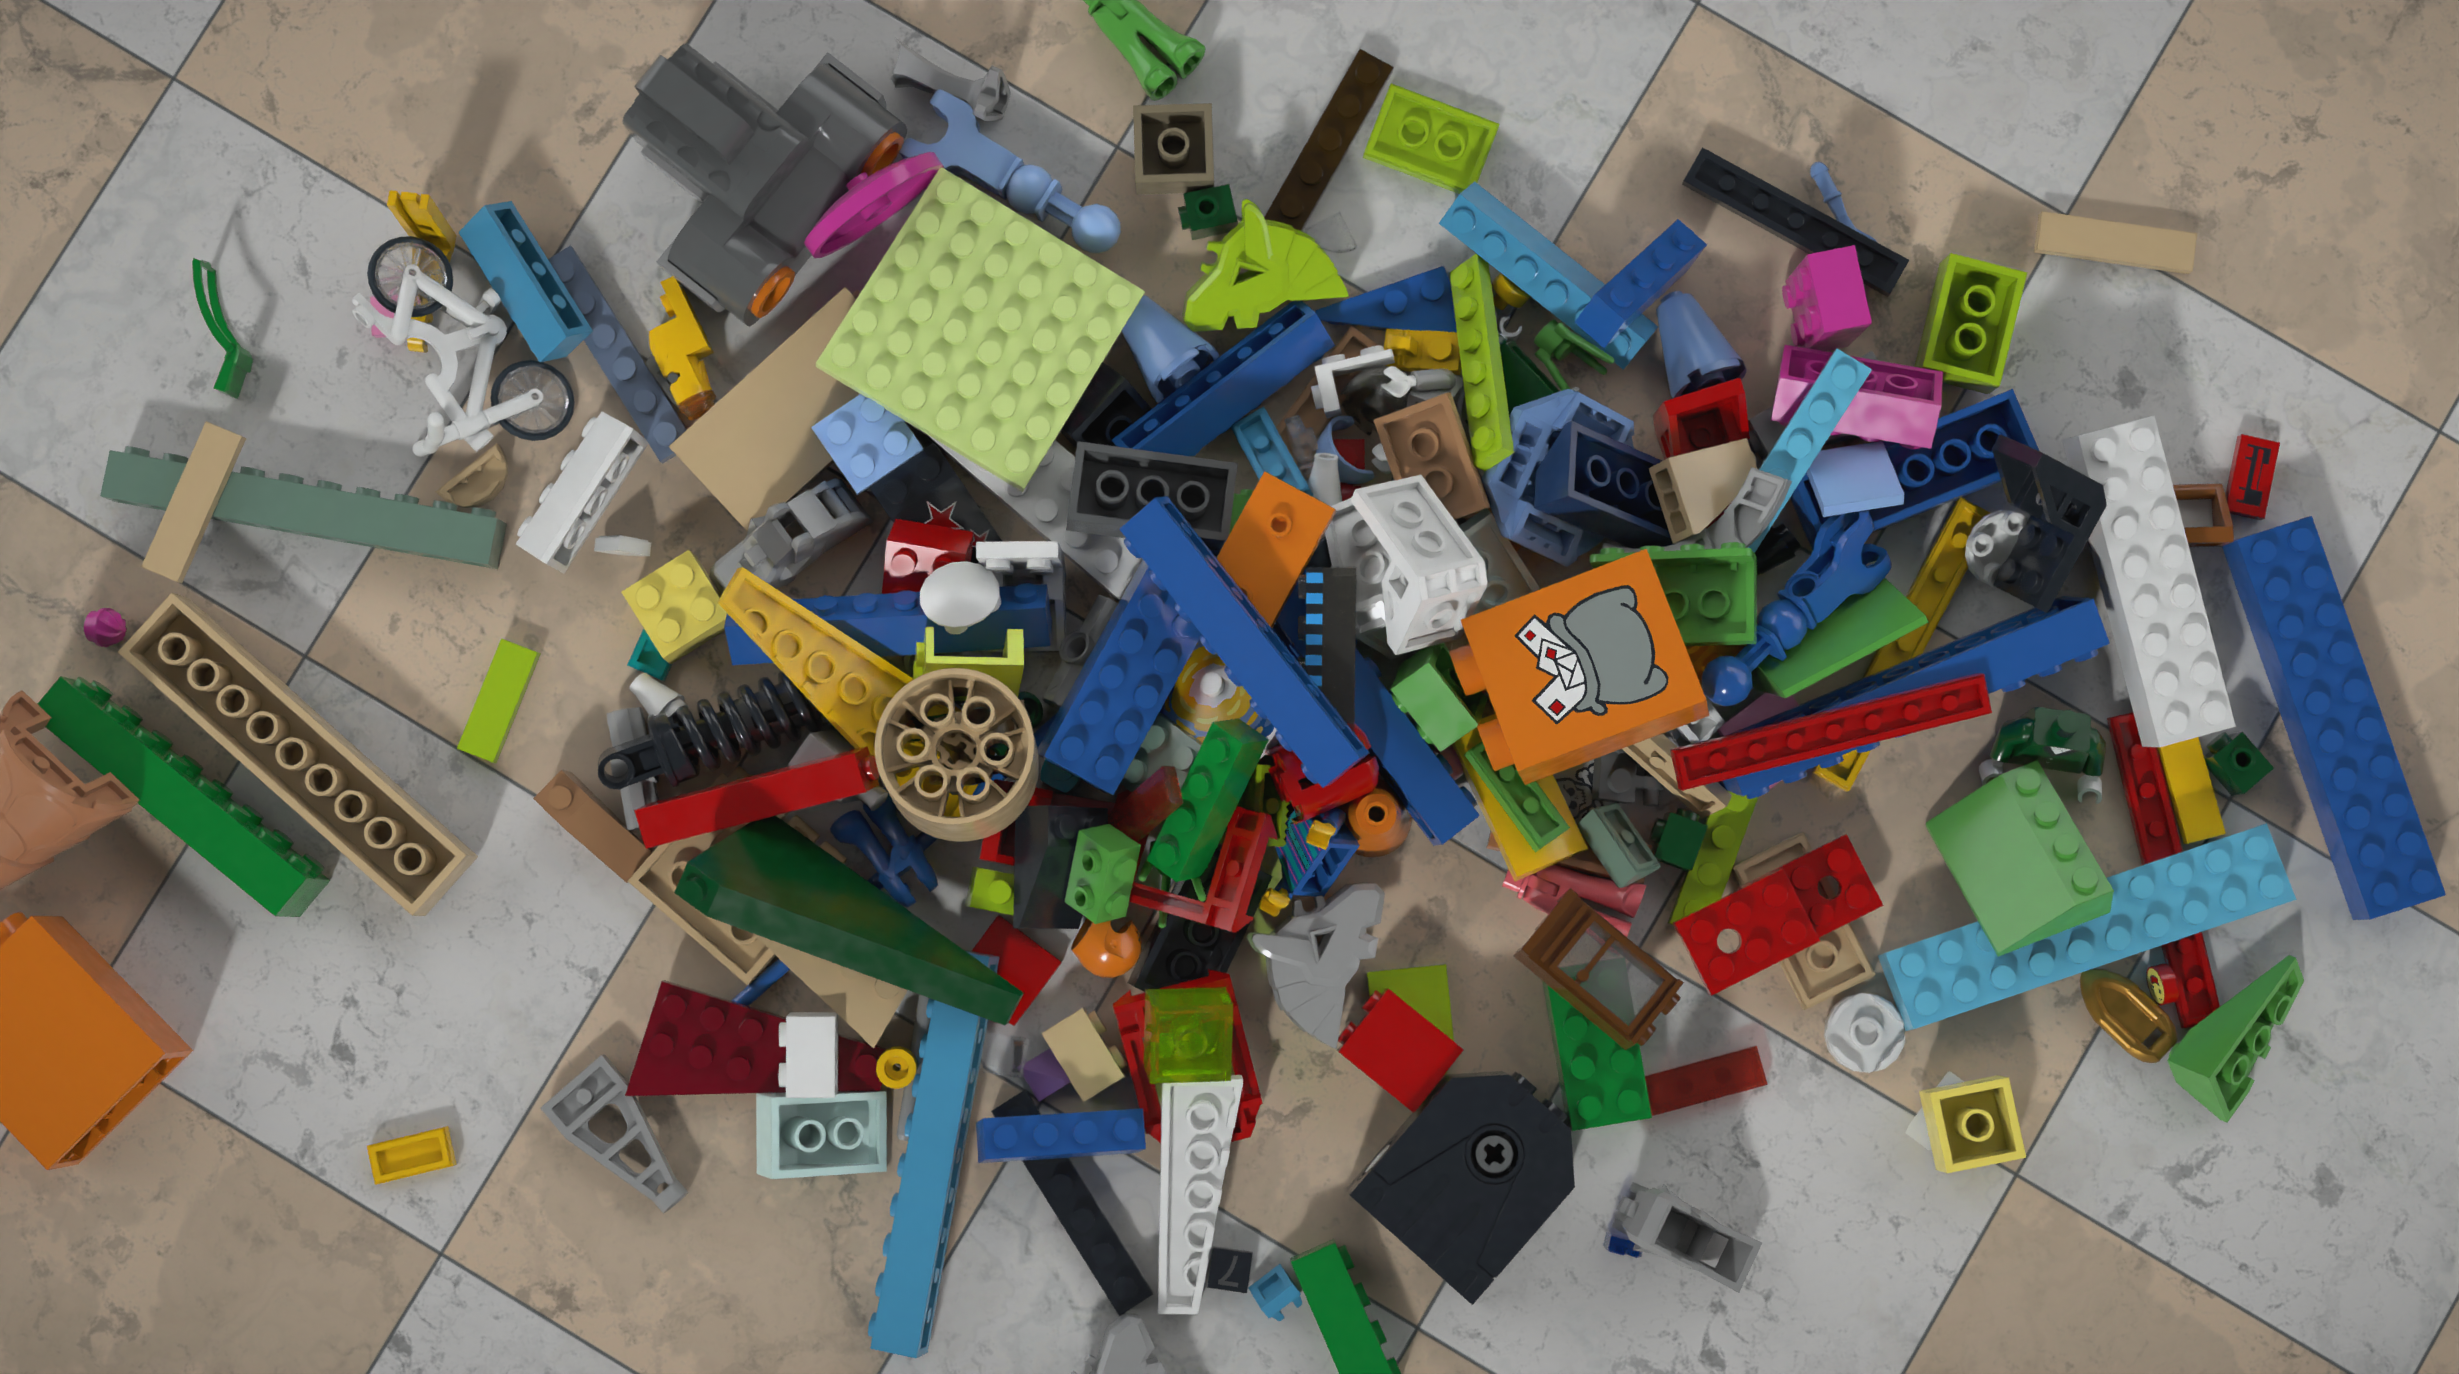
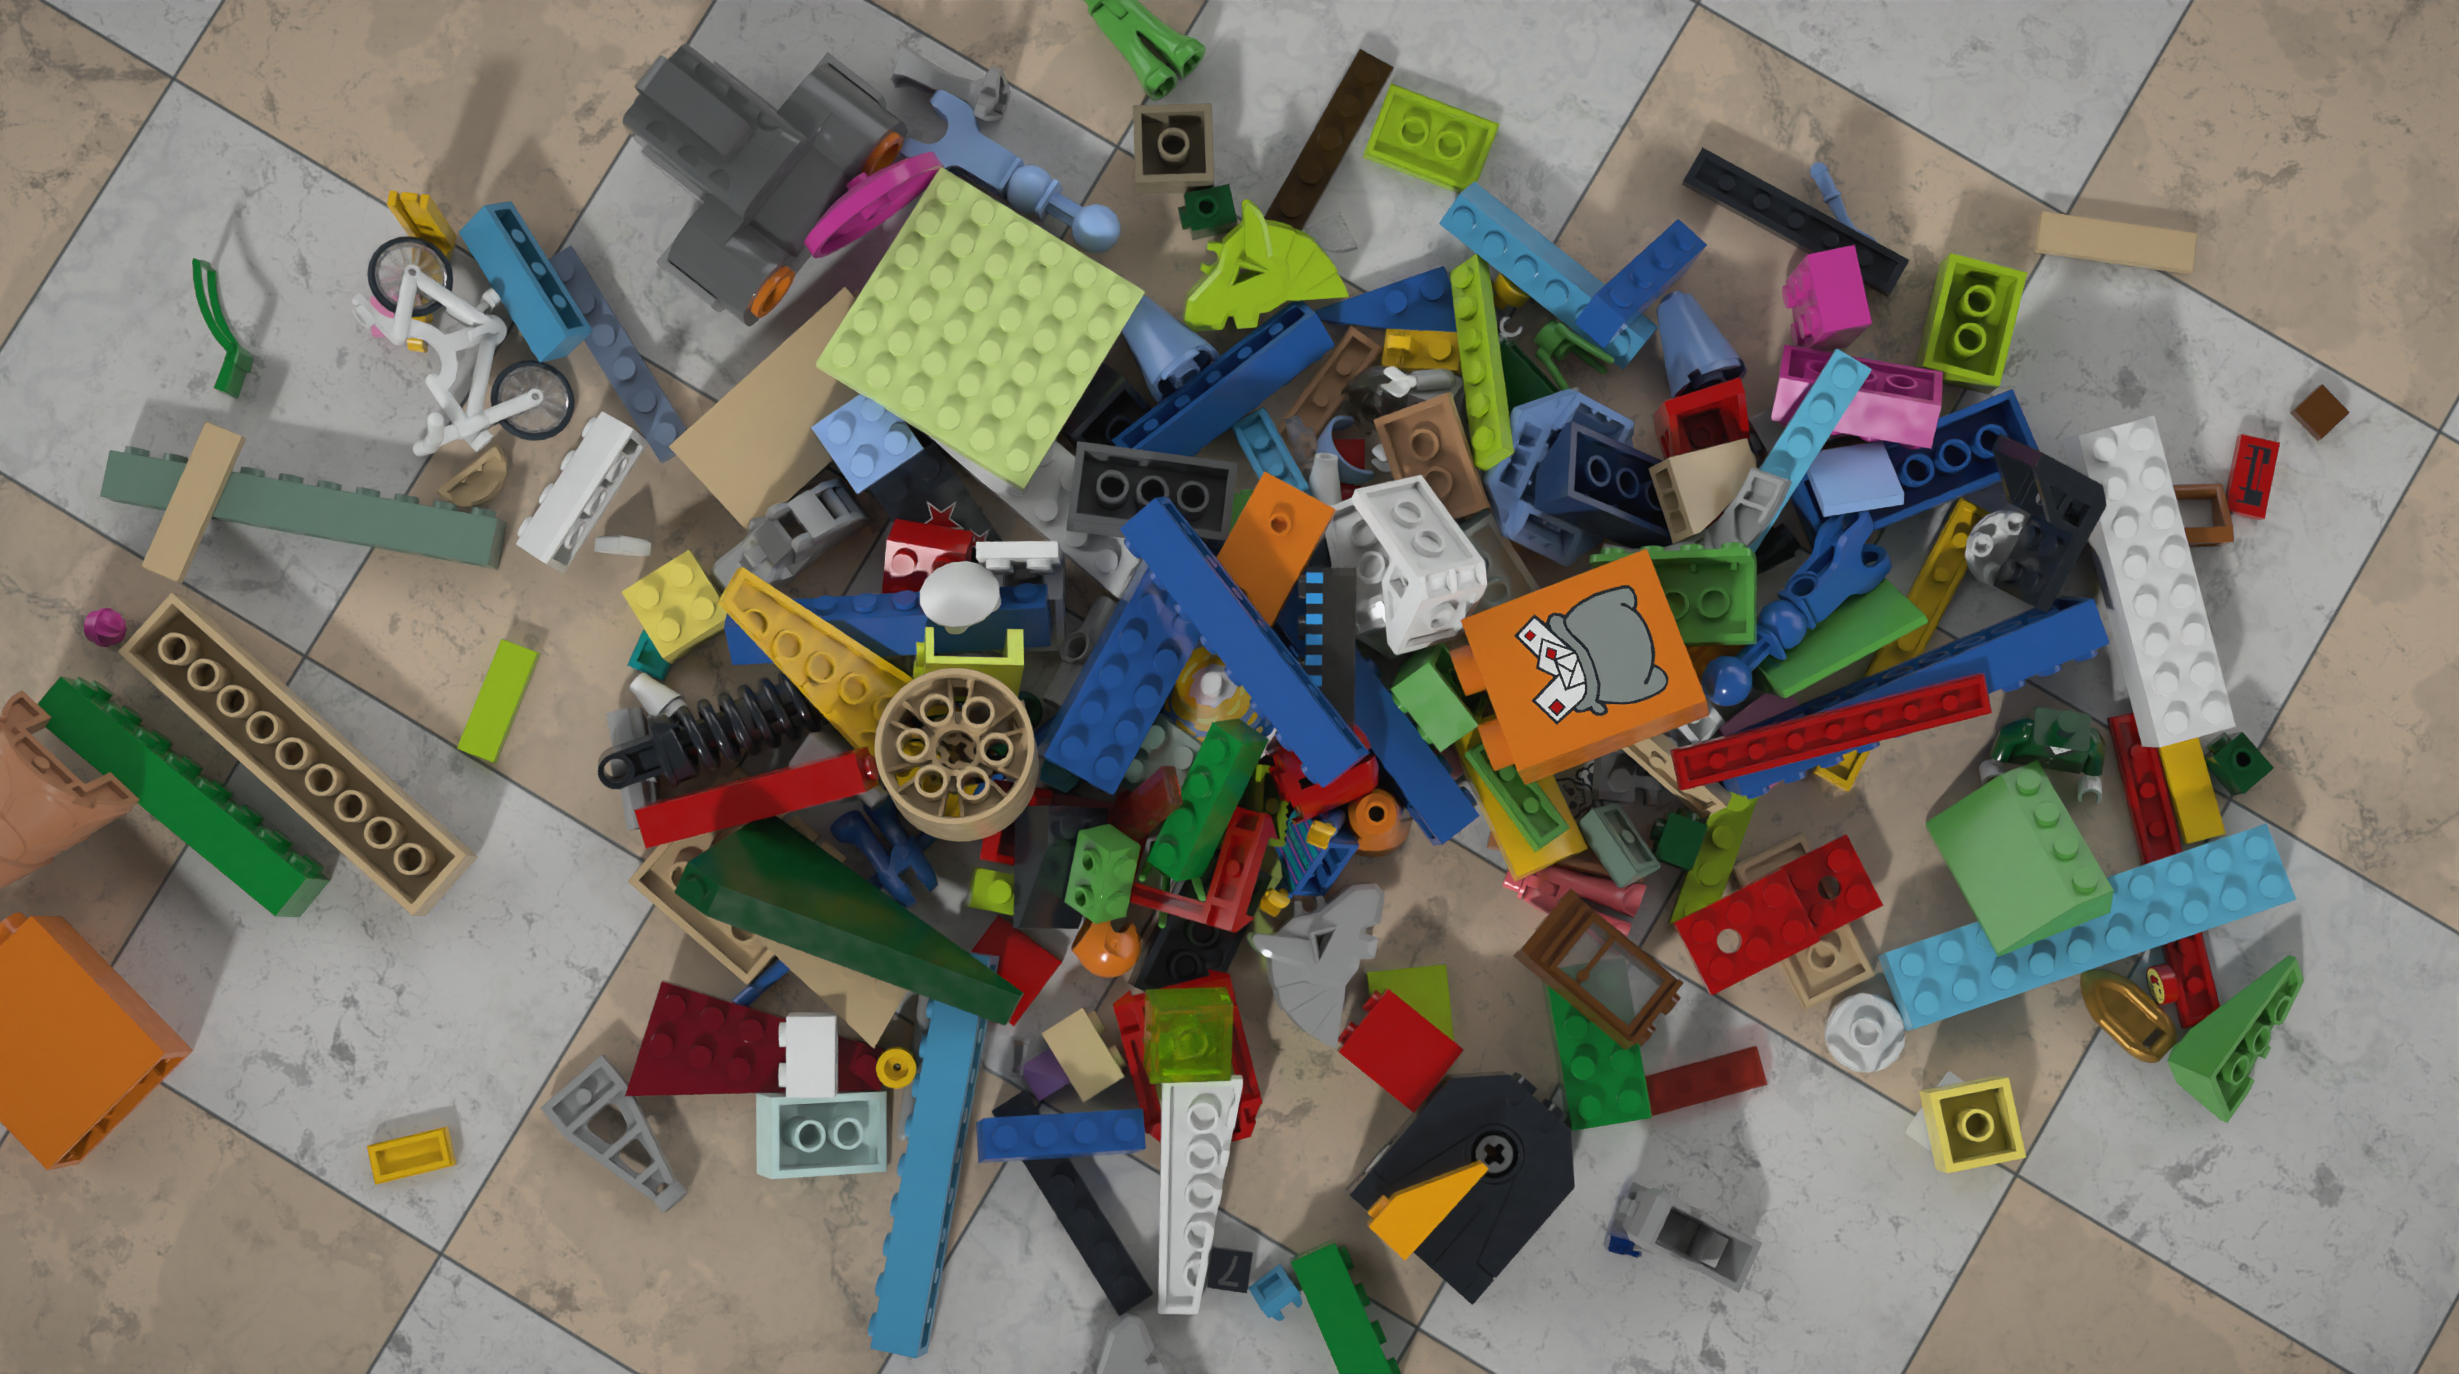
medium nougat slope [533,770,653,883] -> none
yellow plate [646,276,716,420] -> none
white bracket [1311,345,1395,418] -> none
blue brick [2221,516,2446,920] -> none
none -> light orange slope [1367,1160,1489,1261]
none -> reddish brown tile [2290,384,2350,441]

